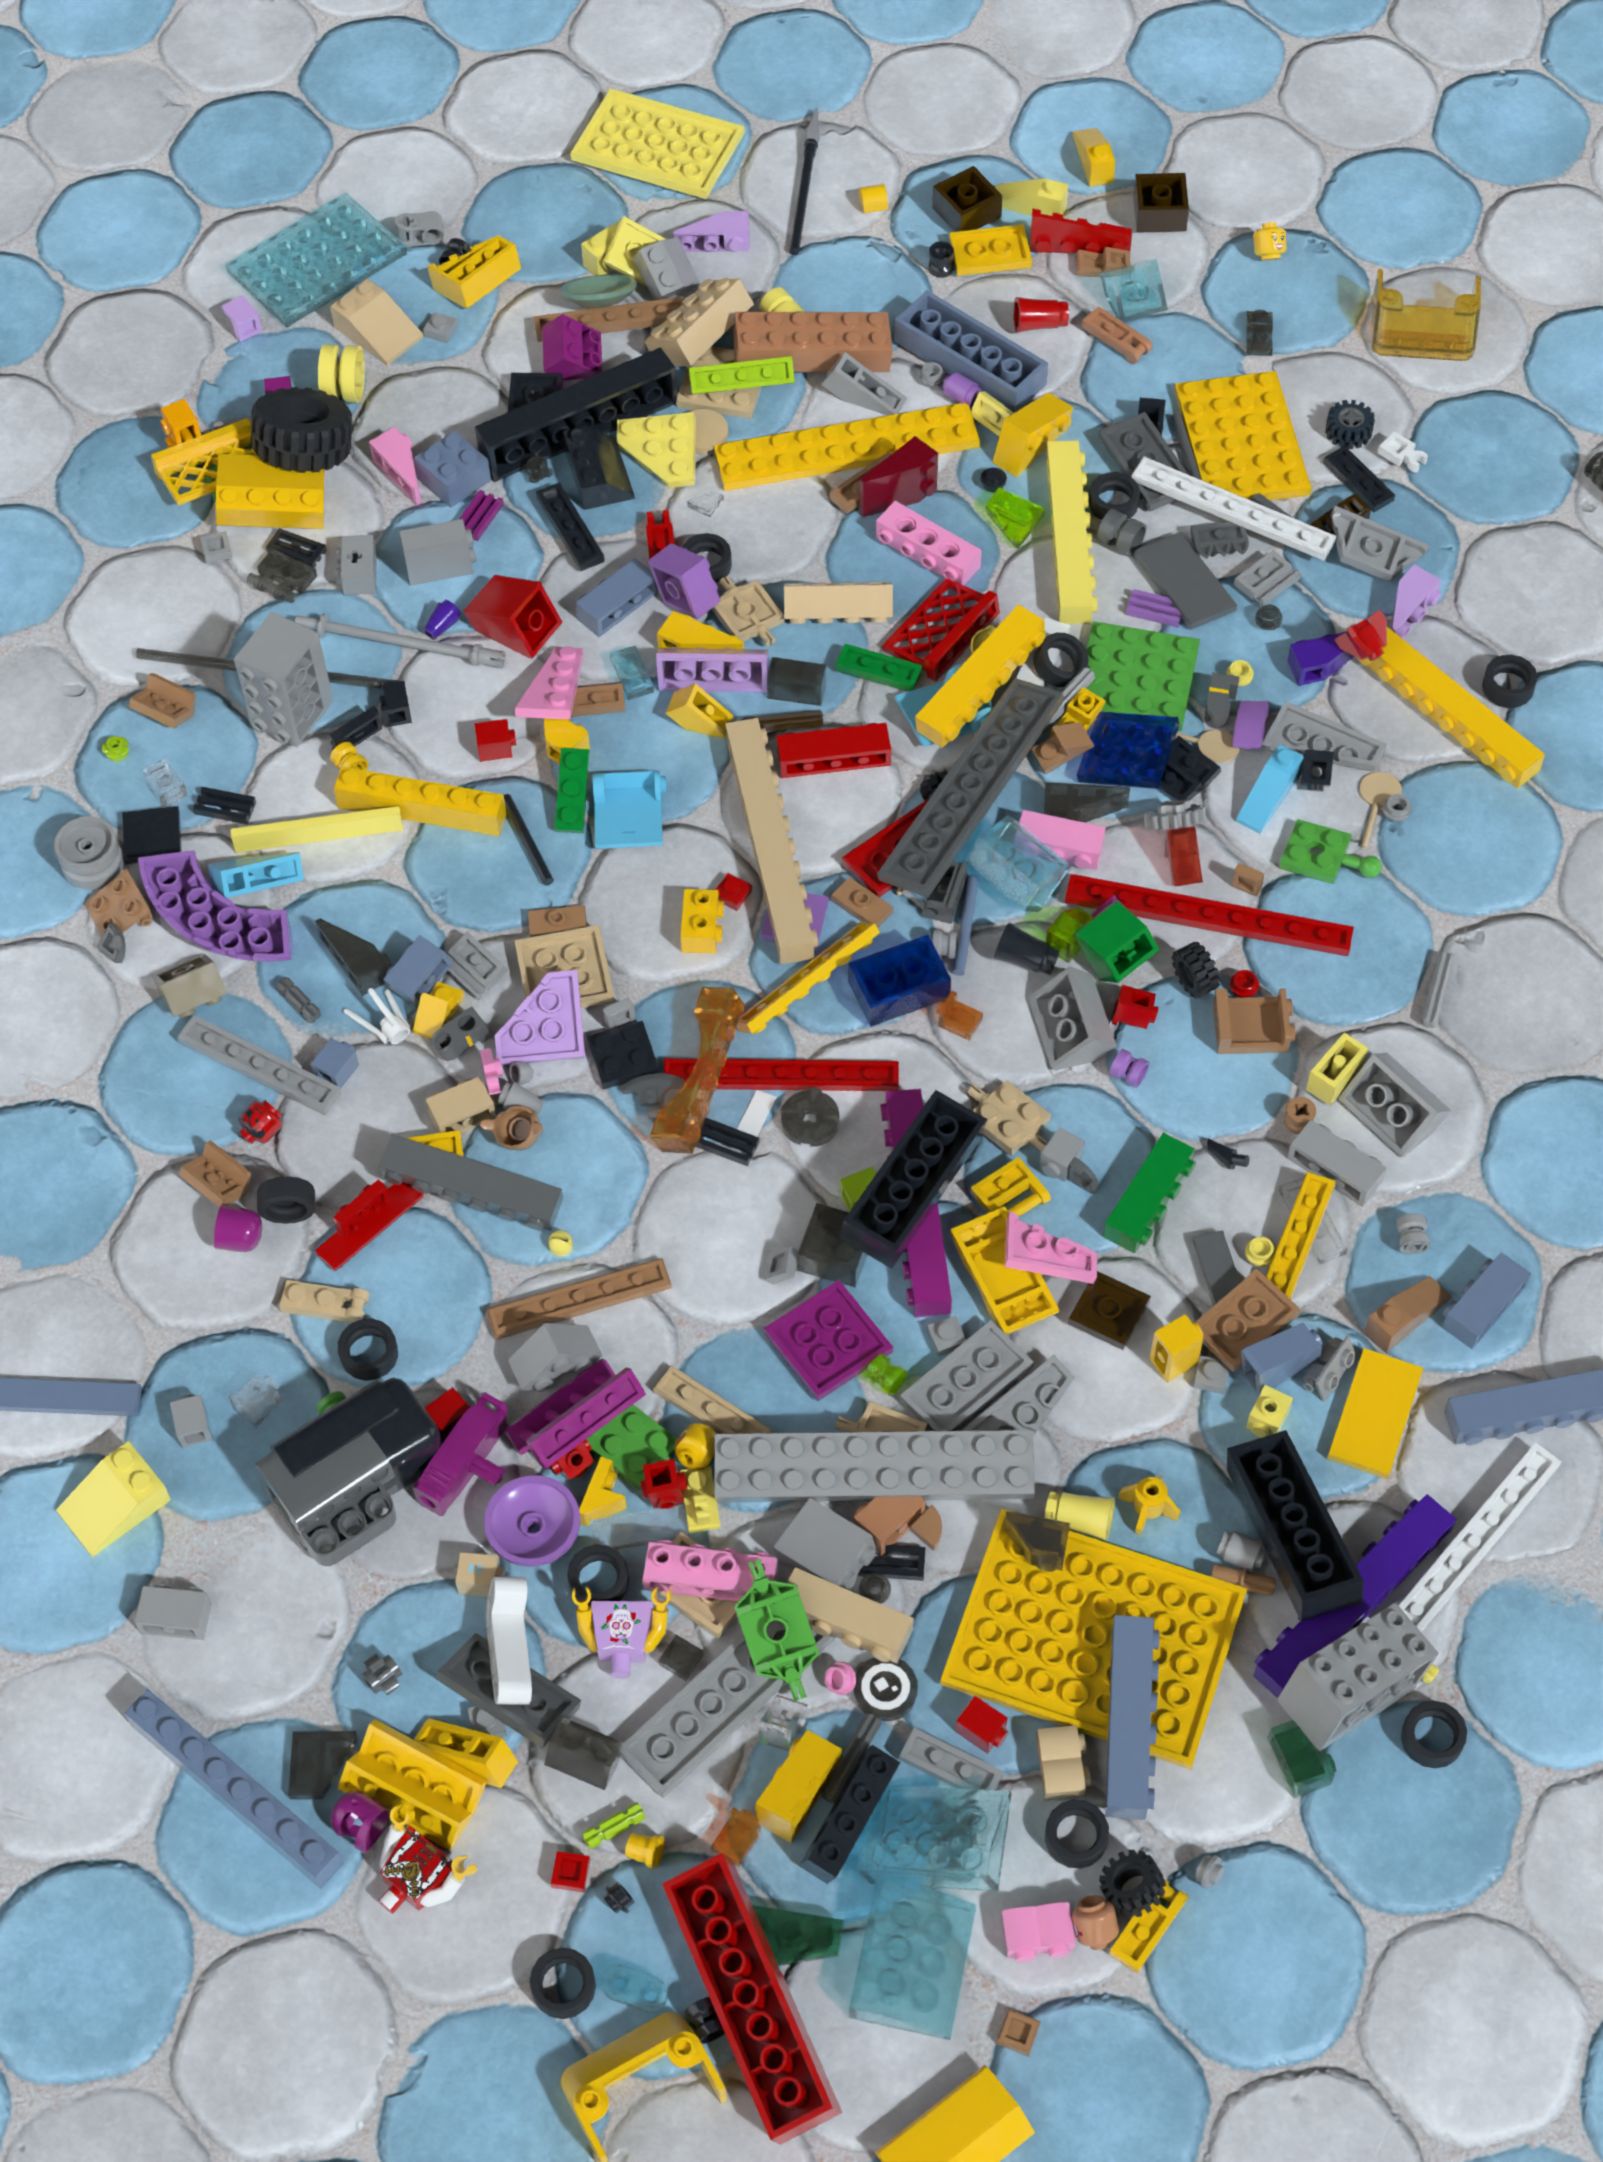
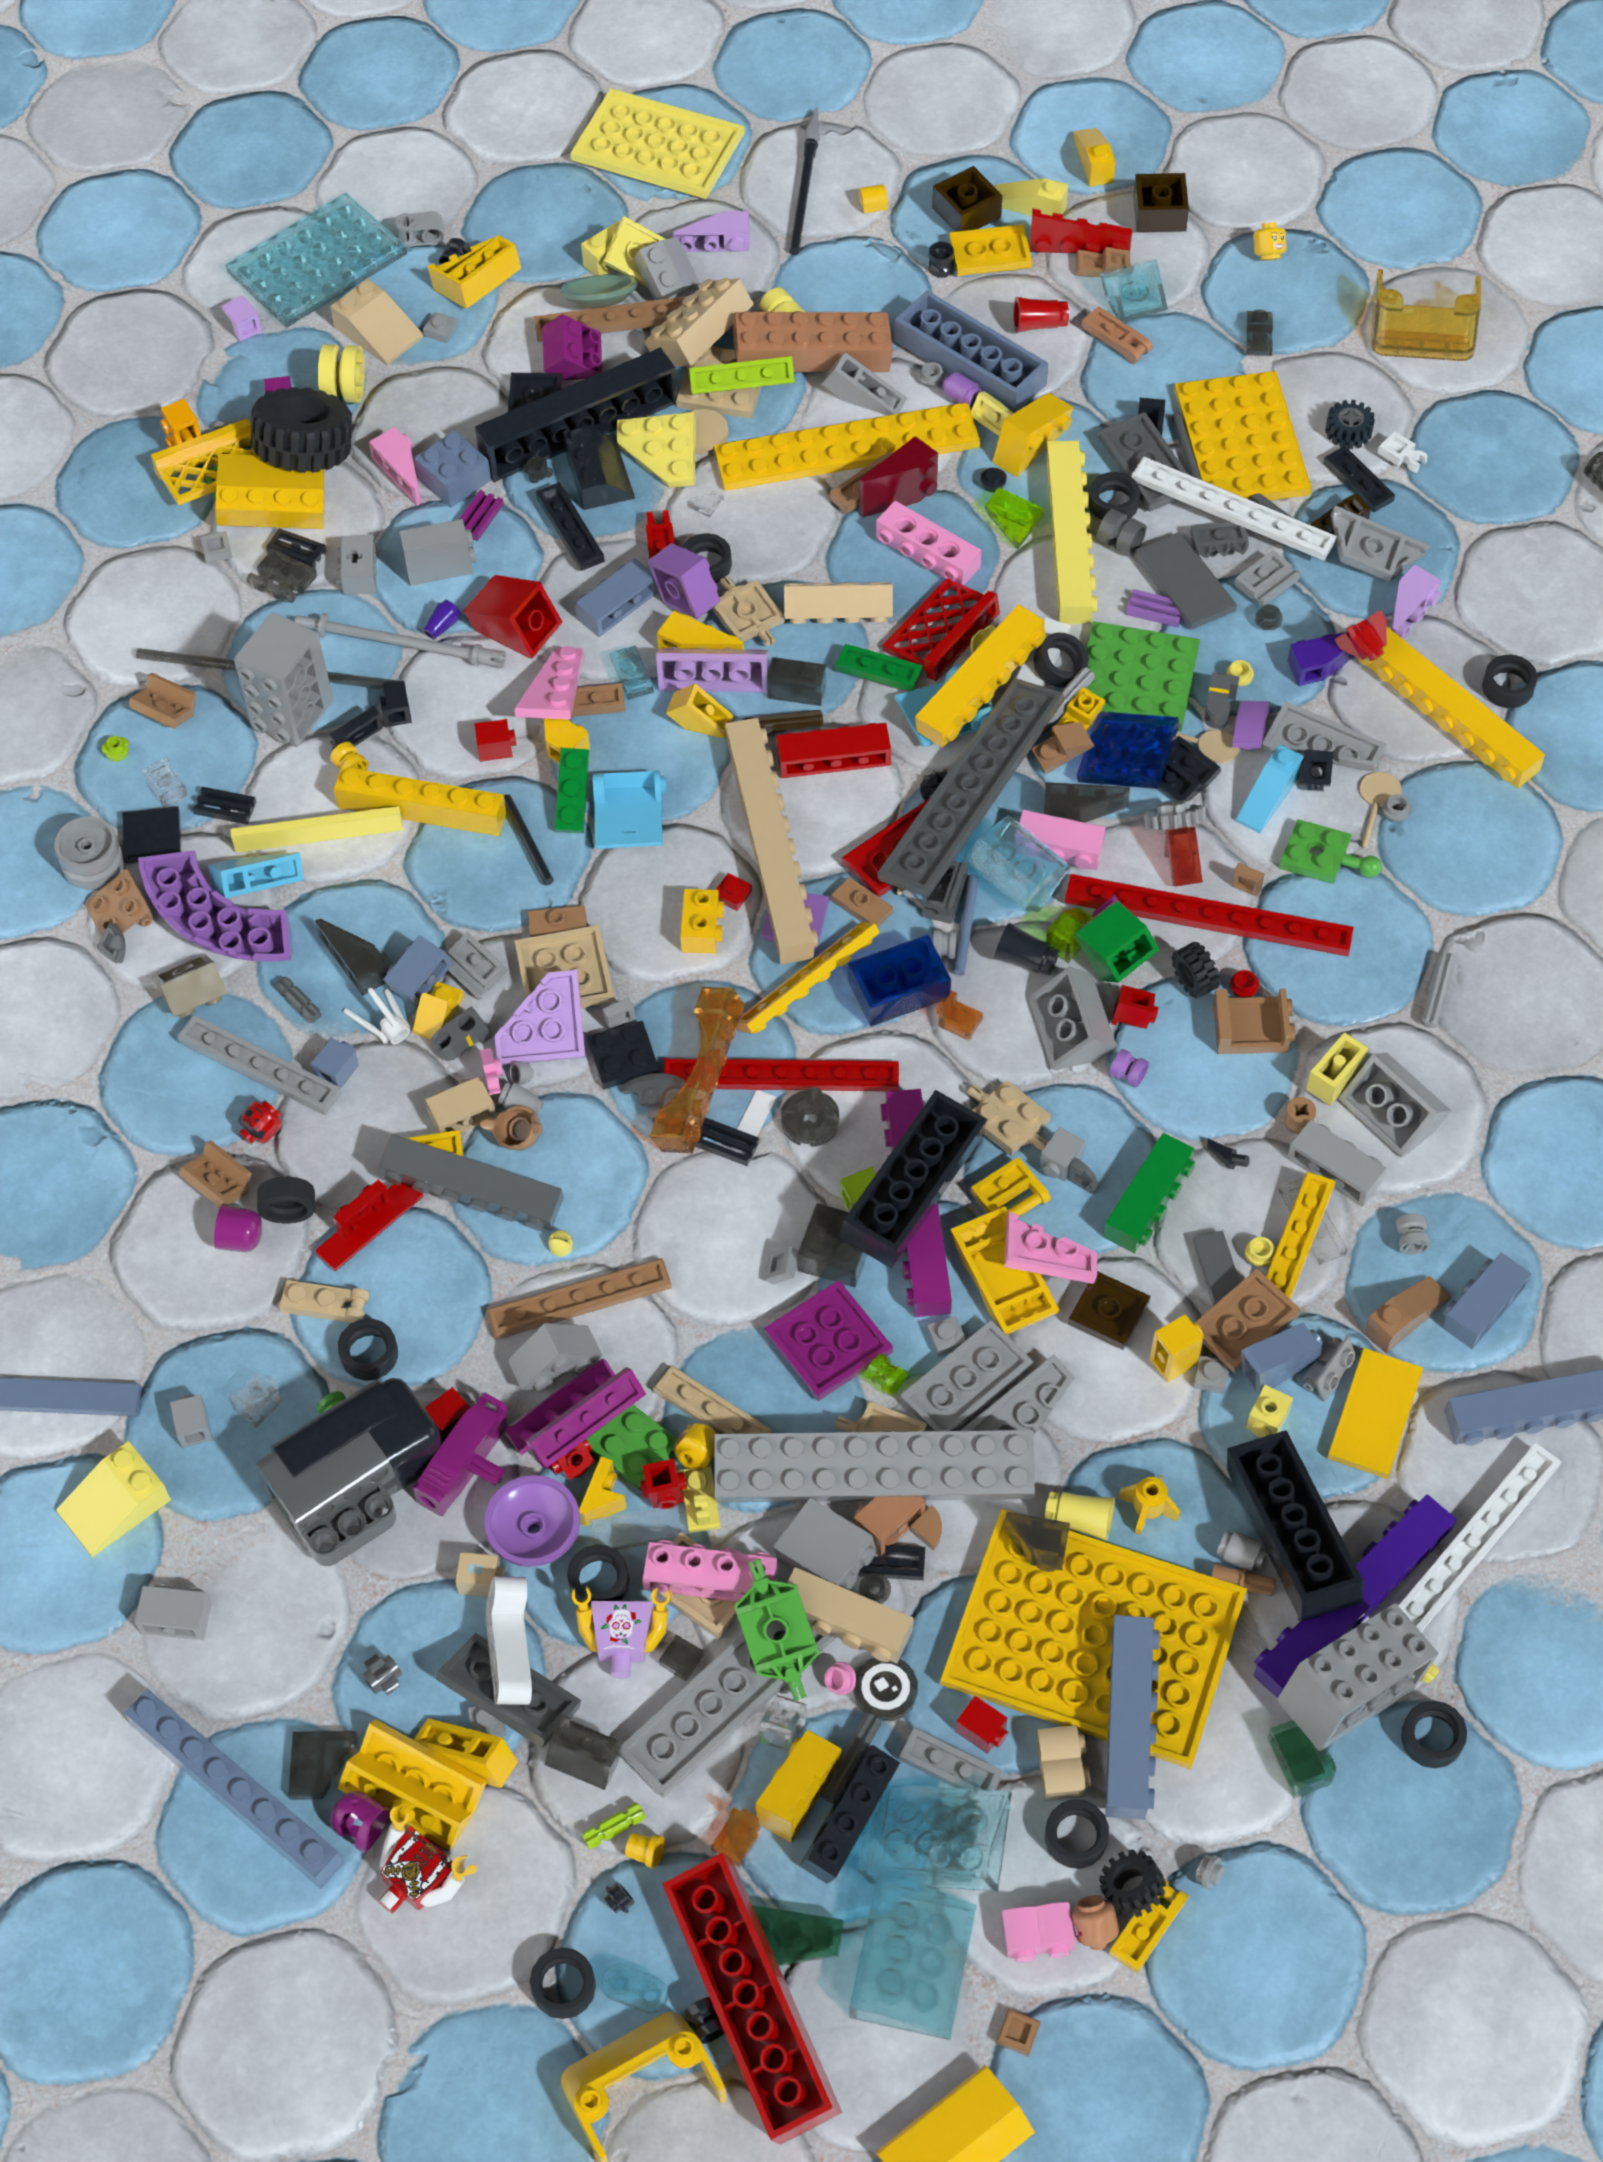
red plate [550,1851,591,1893] -> none

